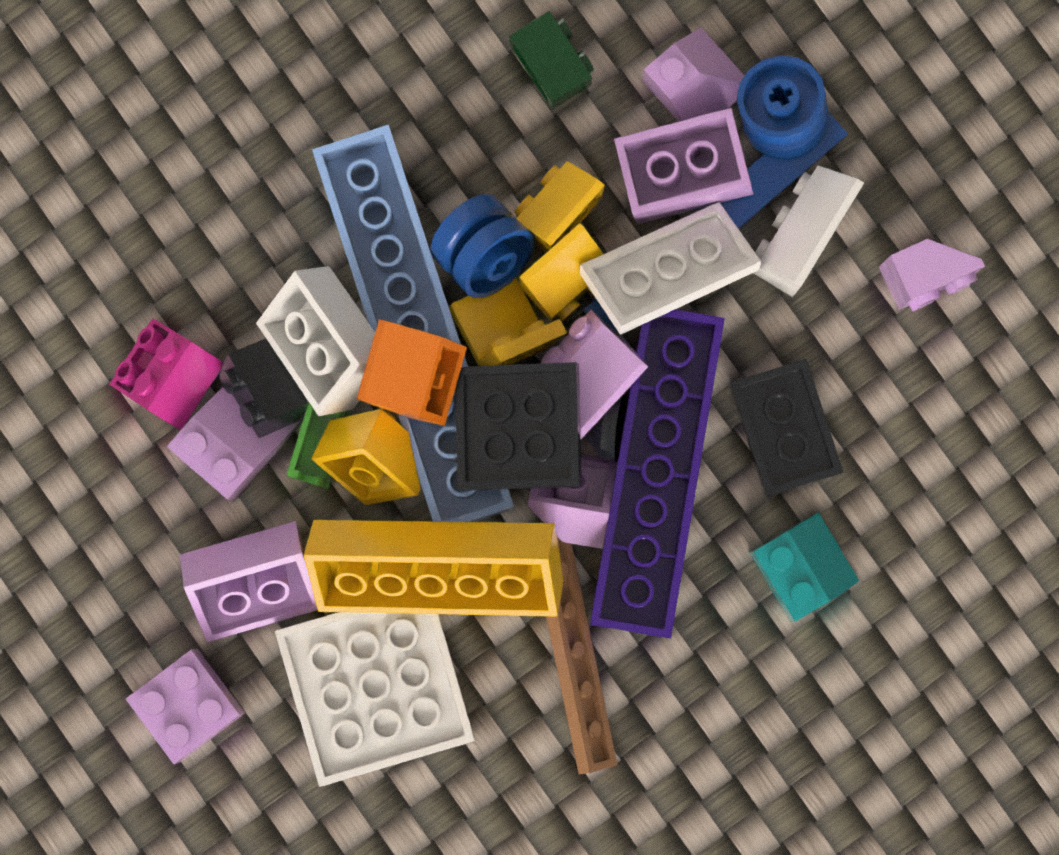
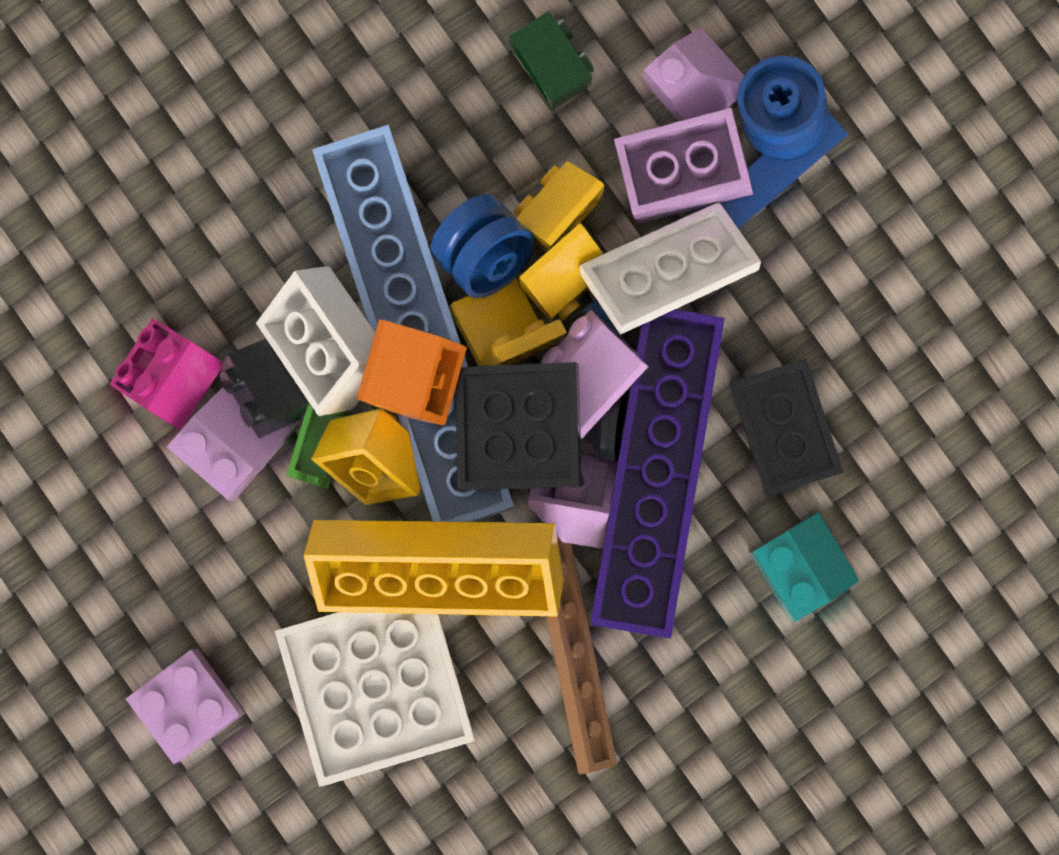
lavender slope [180,521,318,642] -> none
white slope [754,165,864,297] -> none
lavender slope [879,239,985,312] -> none

